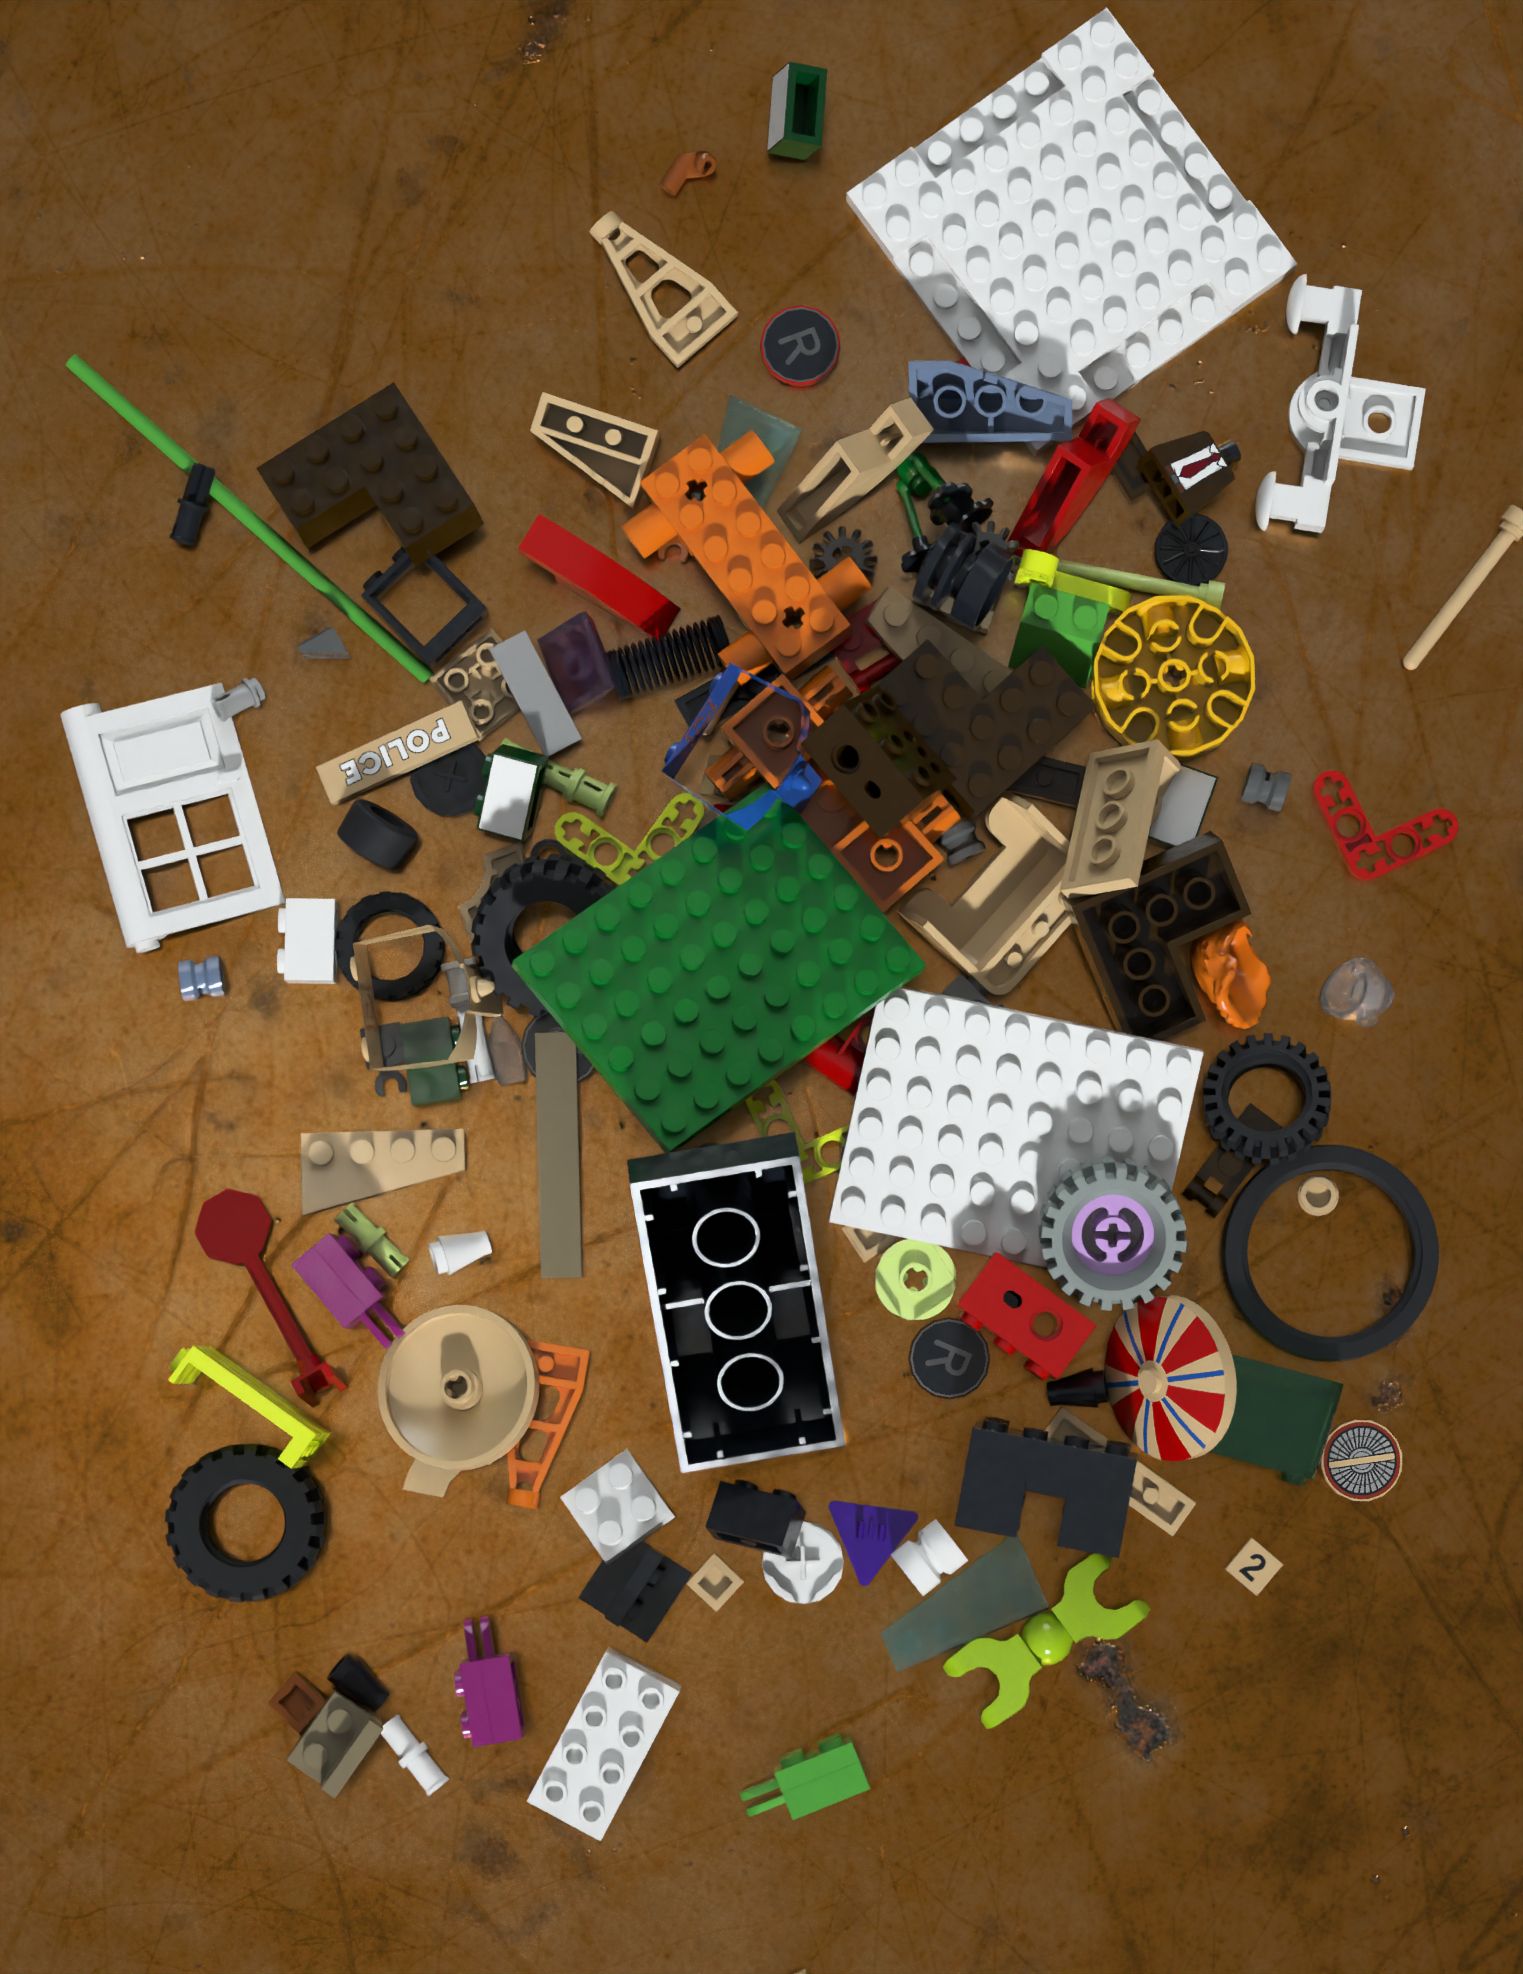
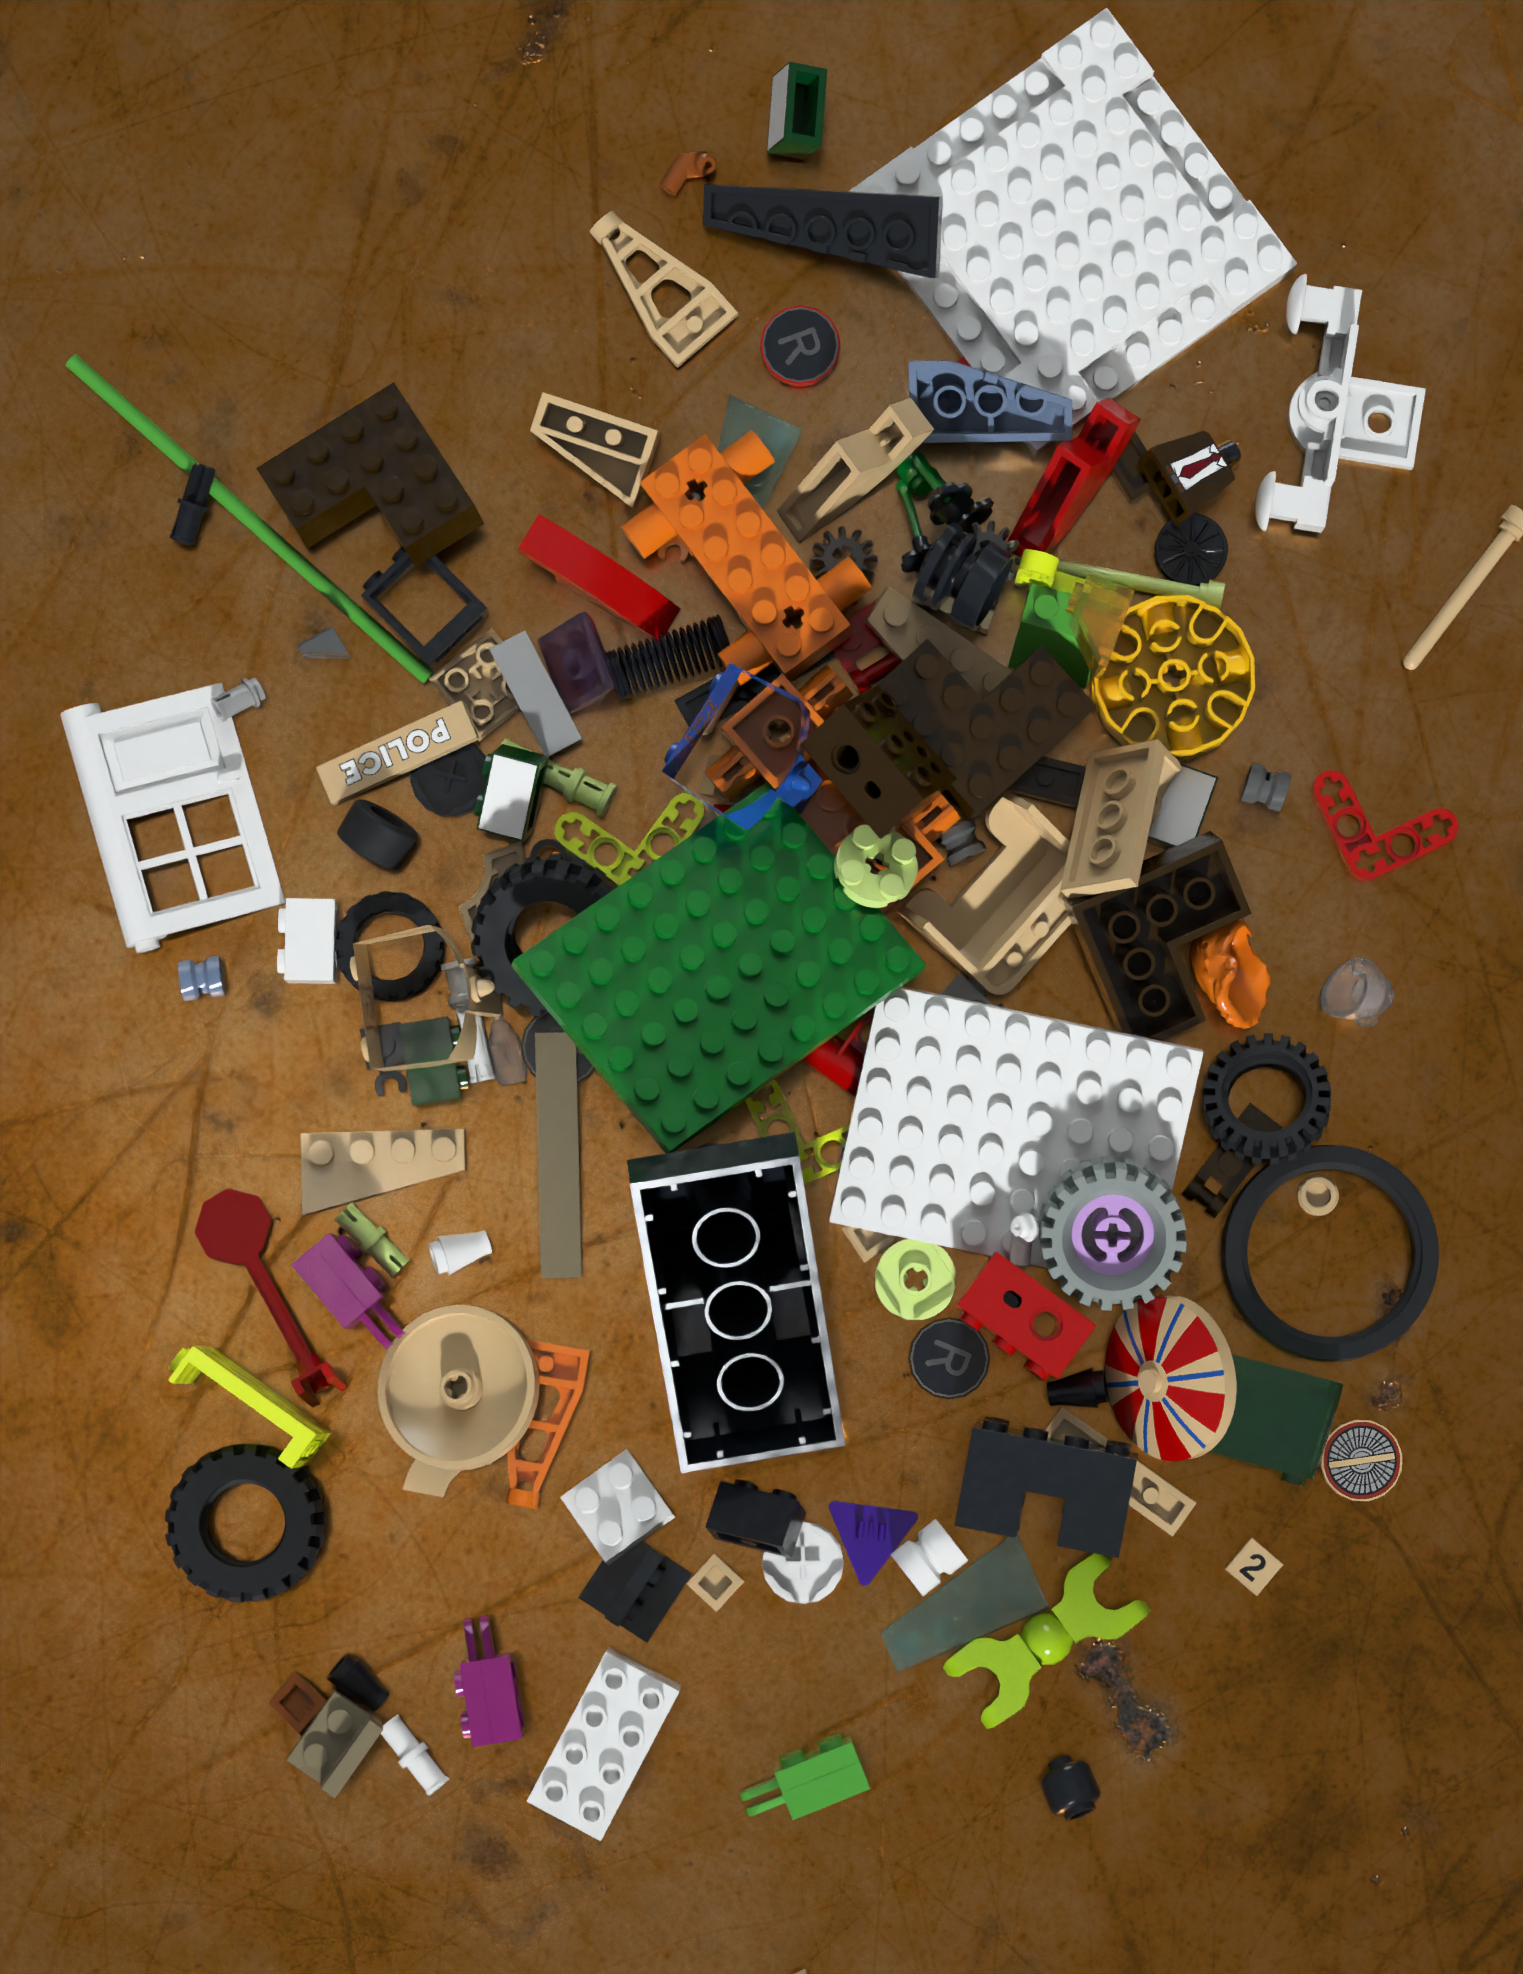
none -> black wing [703,184,943,278]
none -> yellowish green plate [834,824,918,908]
none -> white arm [1010,1213,1040,1266]
none -> black head [1040,1755,1101,1821]
none -> clear yellow slope [1065,574,1135,680]

